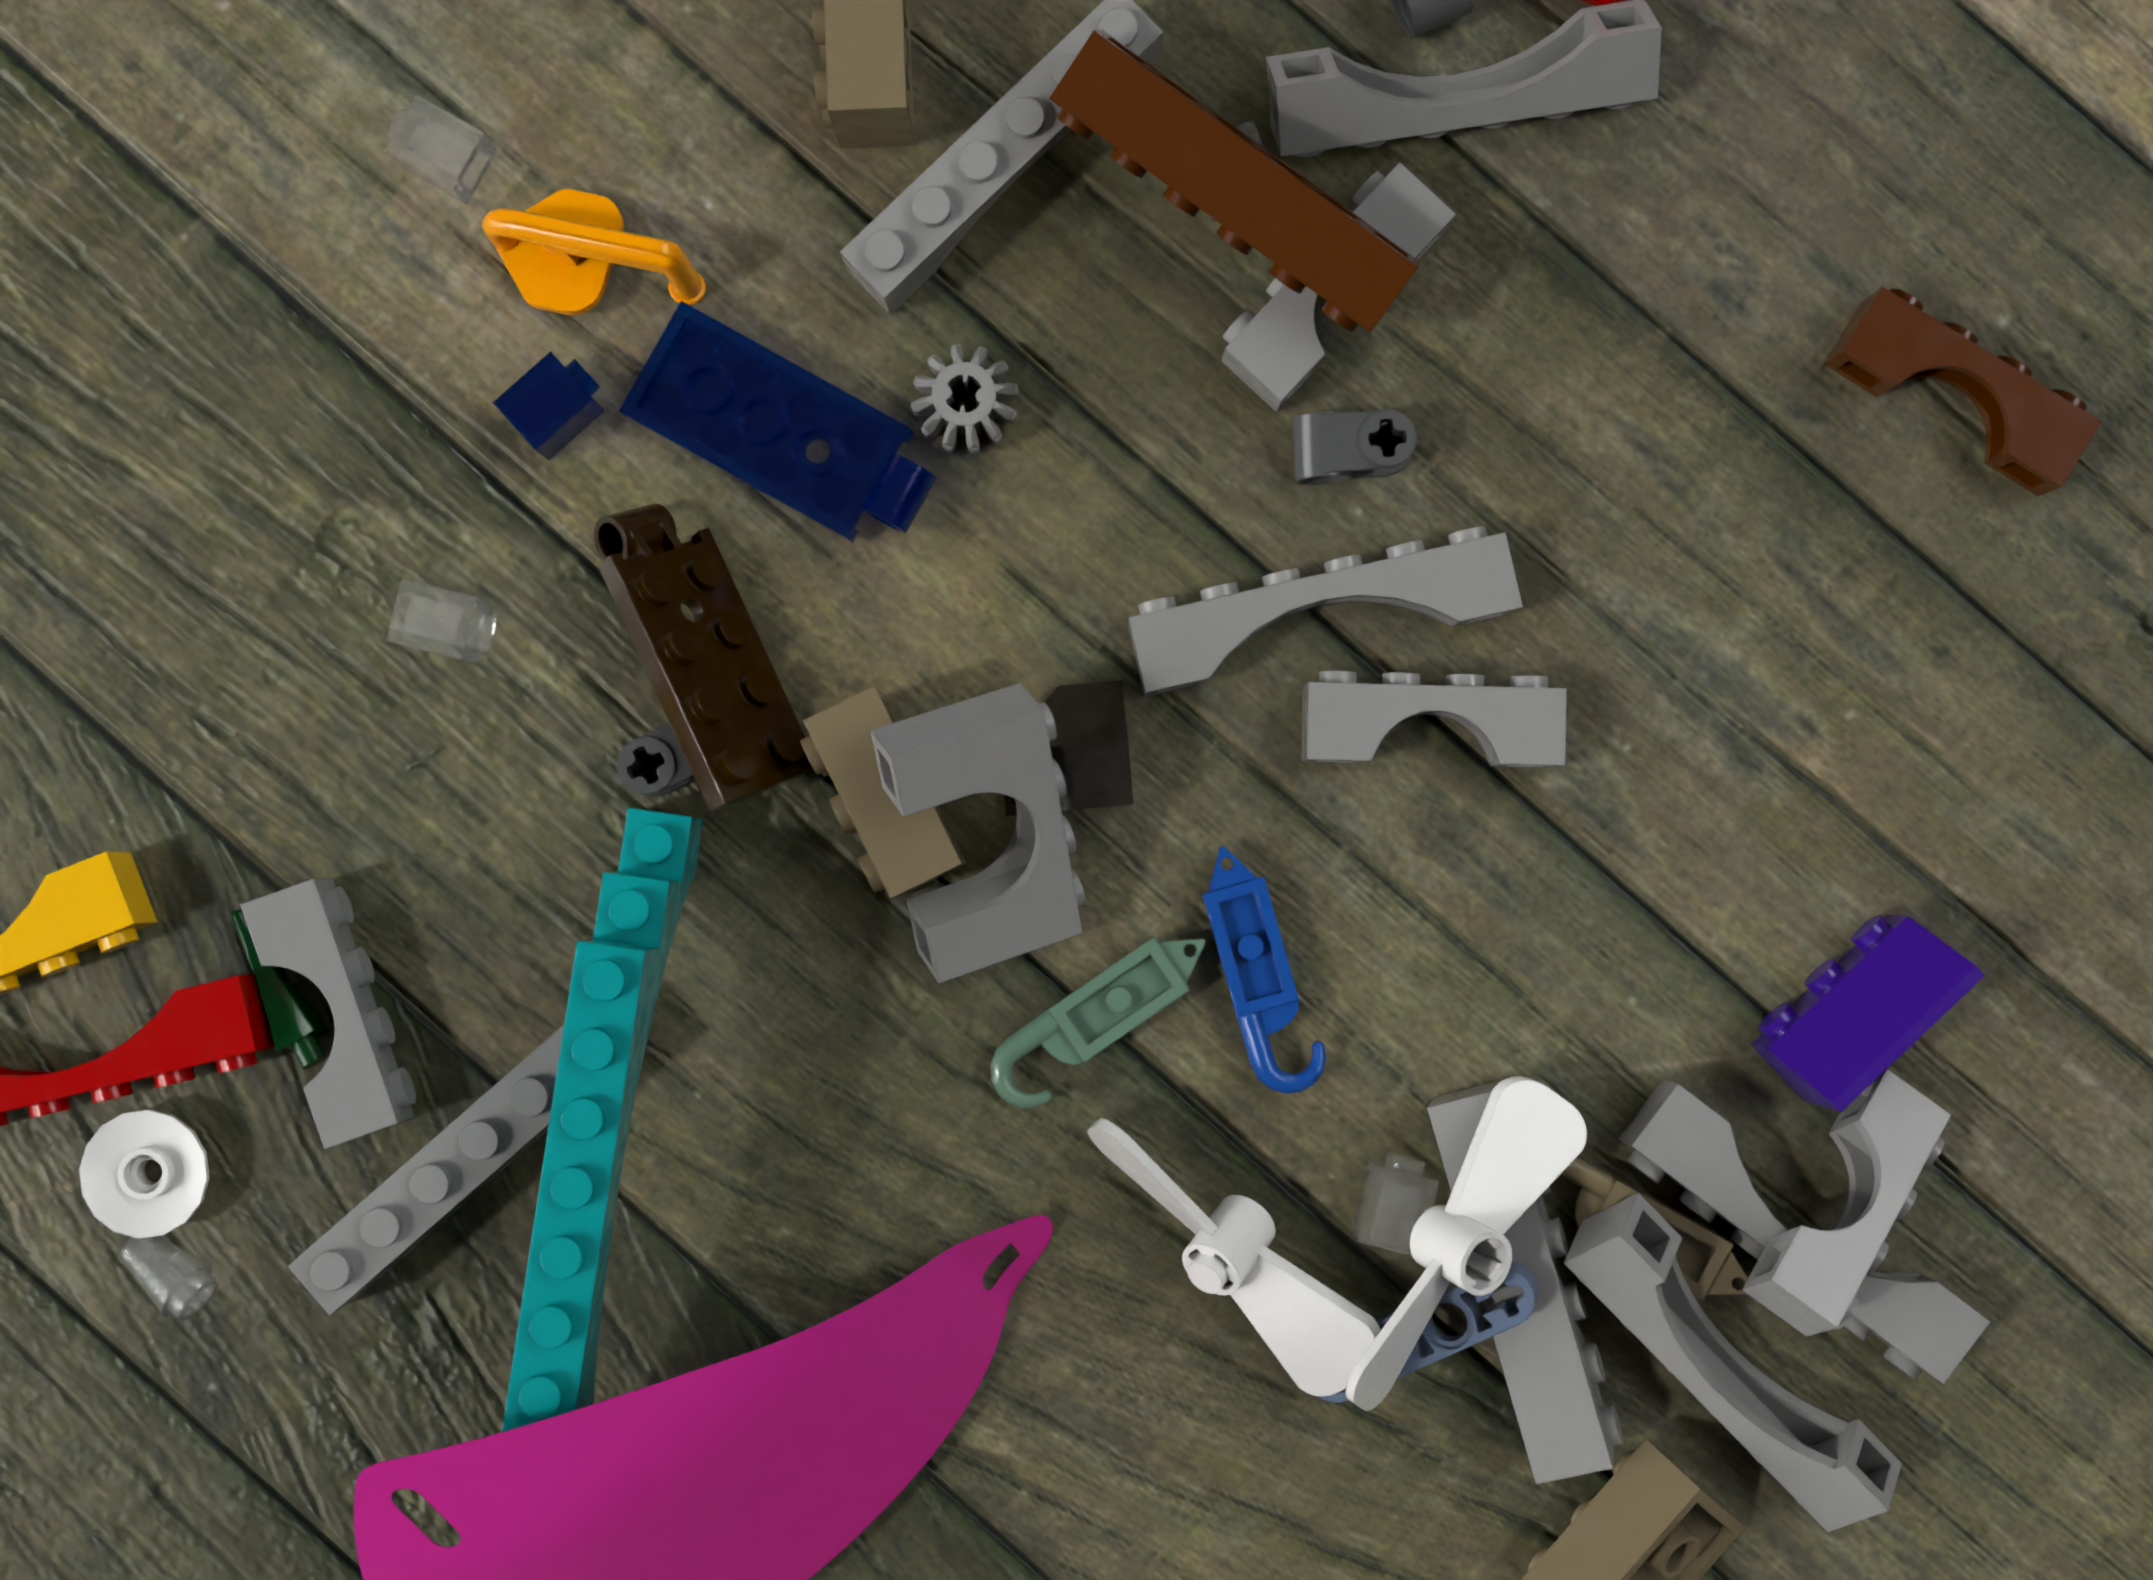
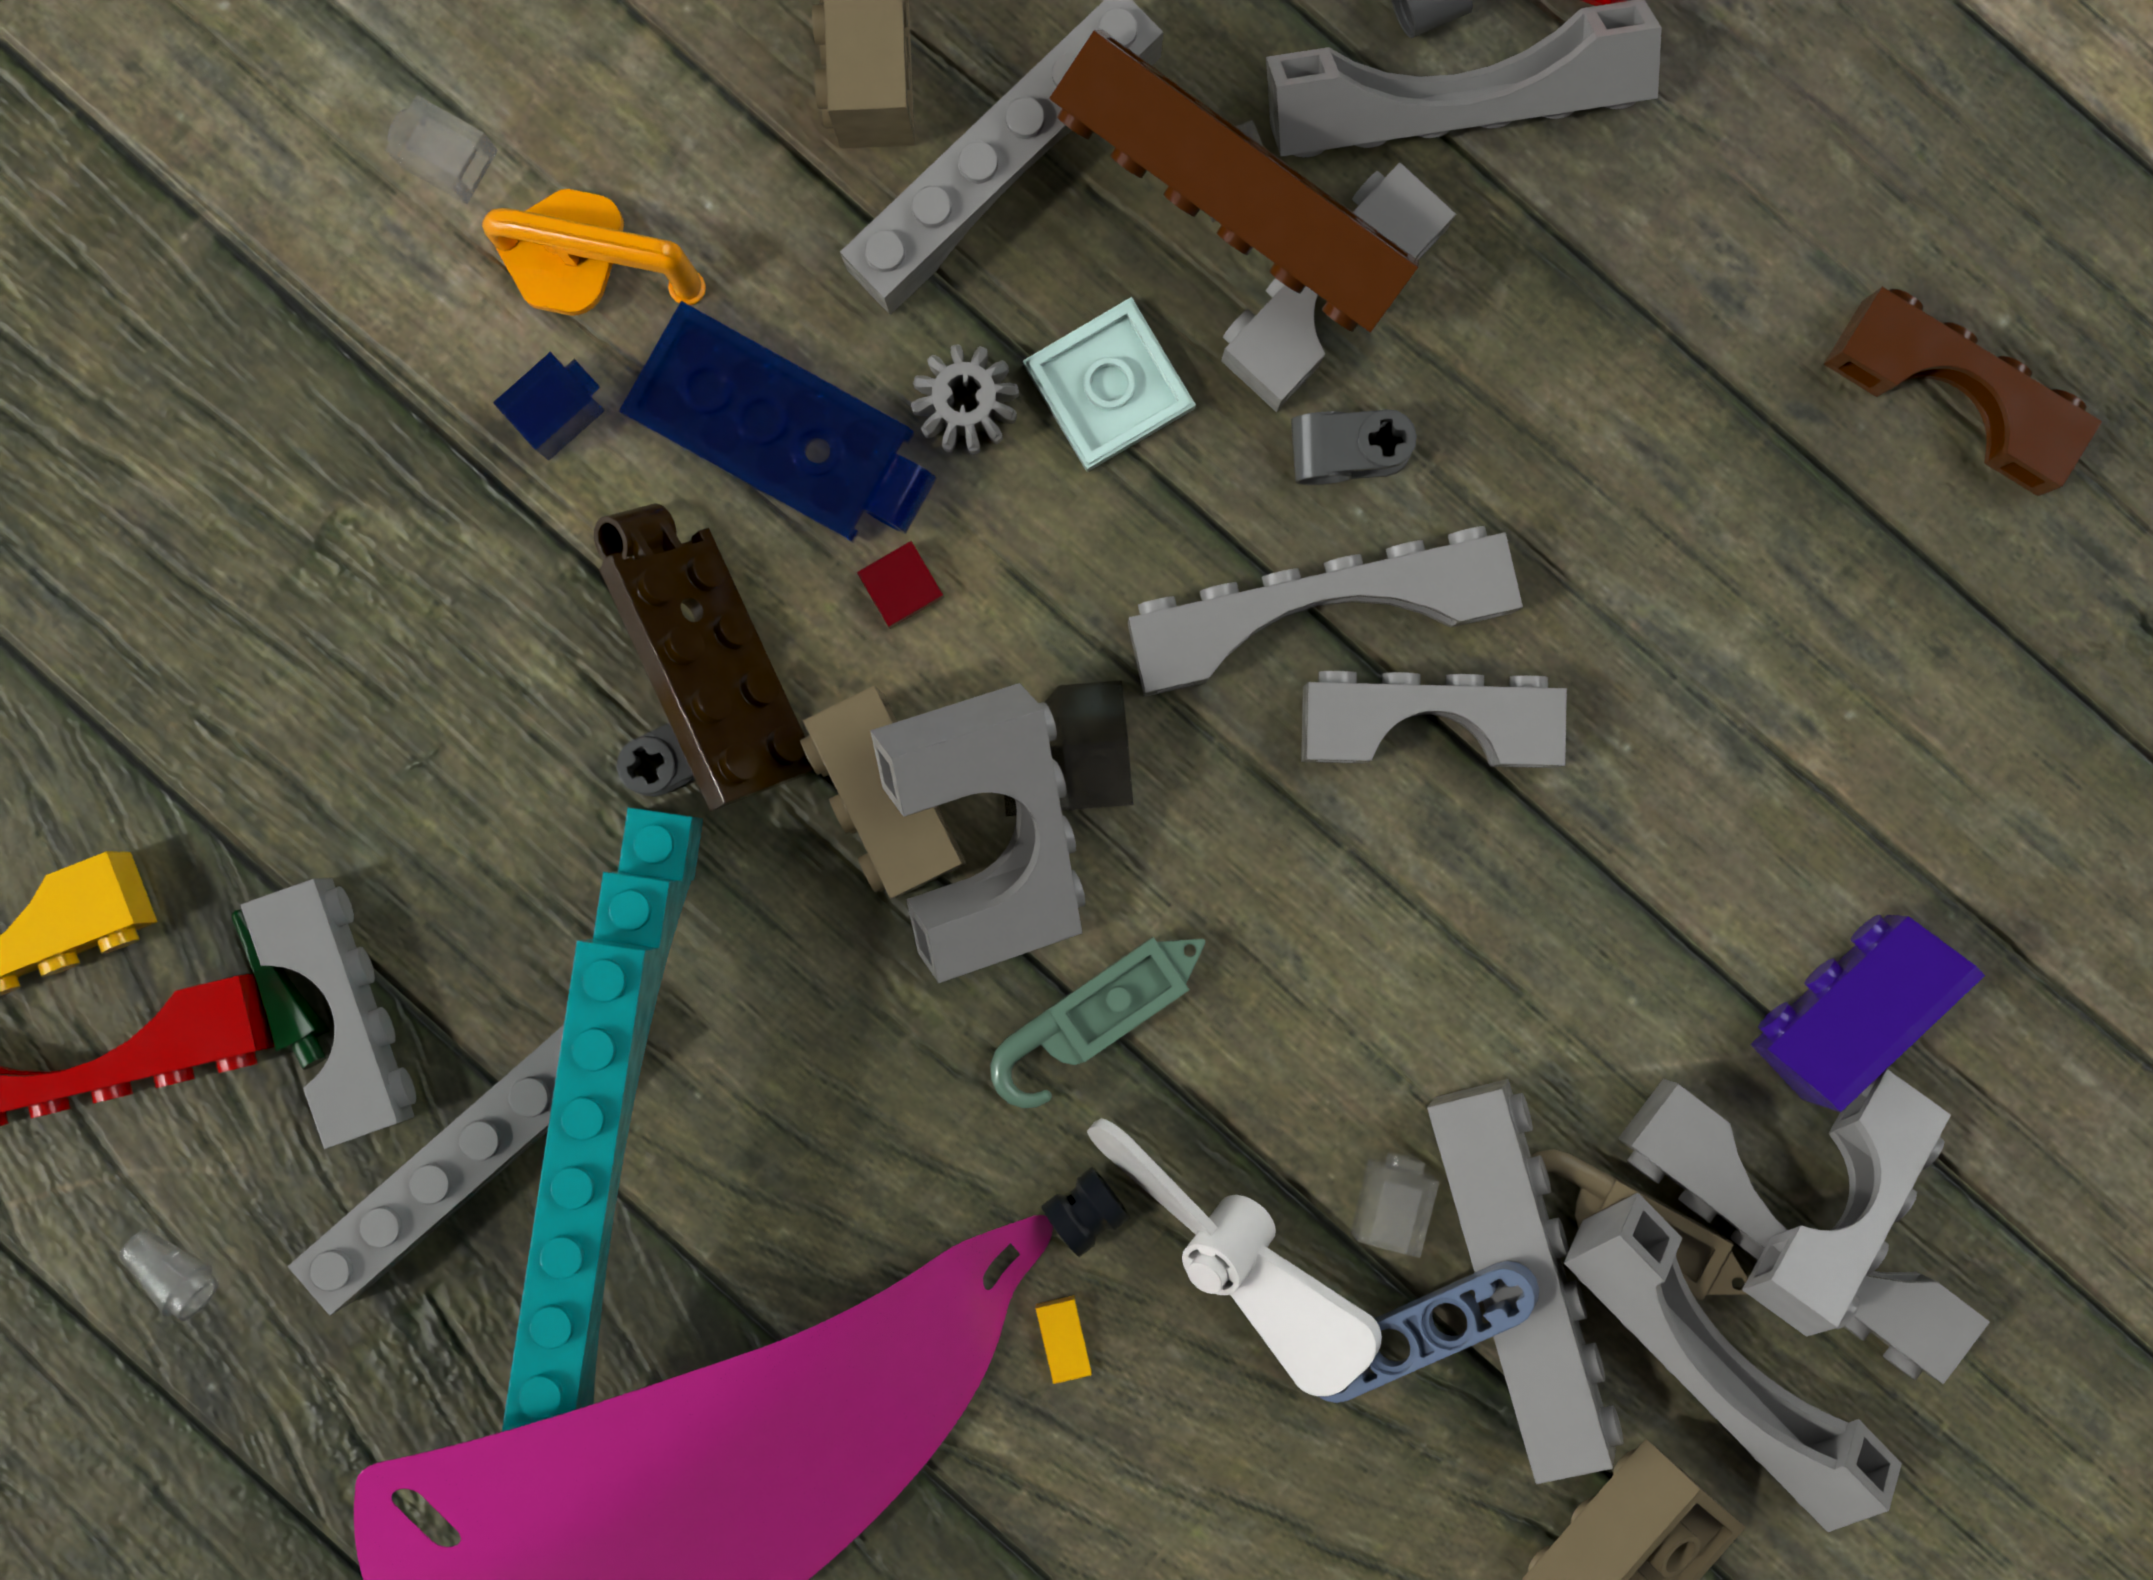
white dish [79,1109,210,1239] -> none
clear brick [386,579,496,665] -> none
blue plate [1202,846,1326,1094] -> none
white piece [1346,1076,1587,1411] -> none
none -> dark red tile [857,541,944,629]
none -> light aqua tile [1023,297,1196,472]
none -> yellow piece [1035,1295,1092,1384]
none -> black wheel [1041,1167,1130,1257]

